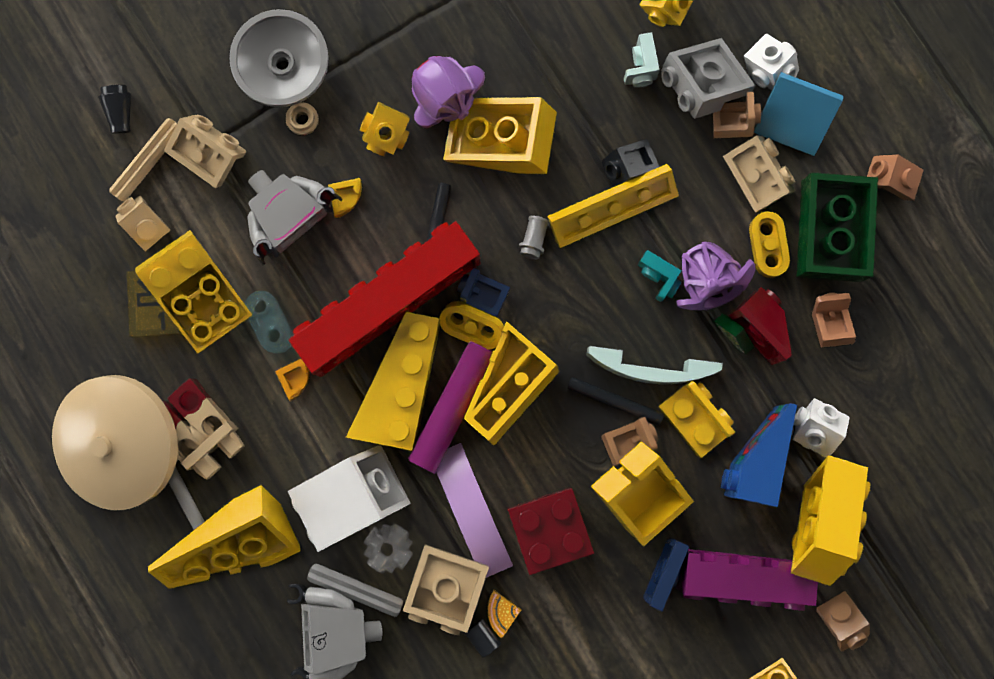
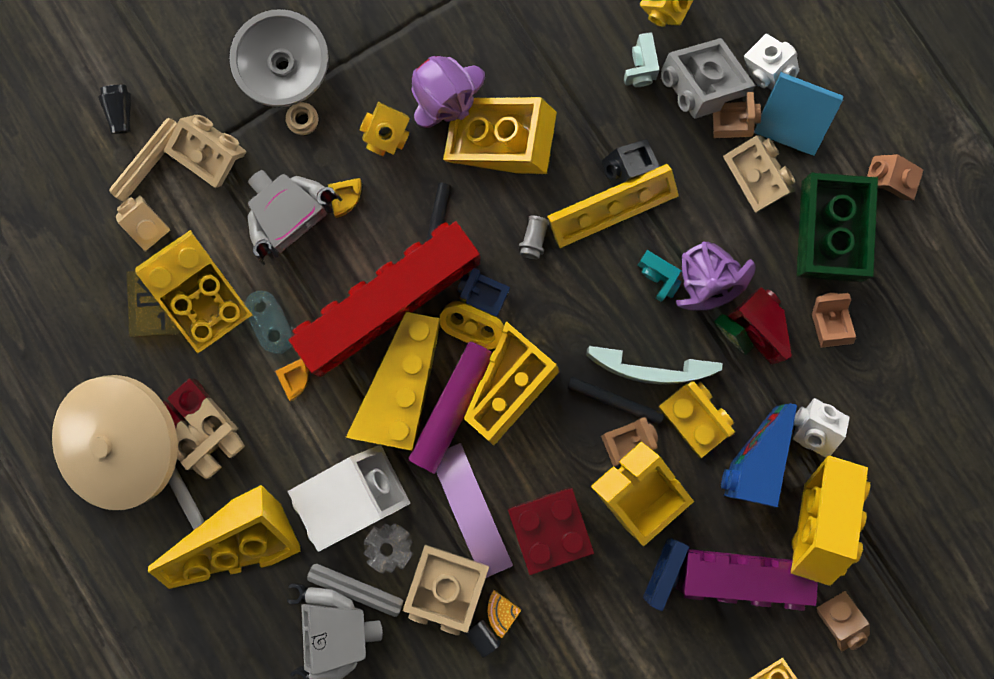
yellow plate [749,211,790,278] -> none

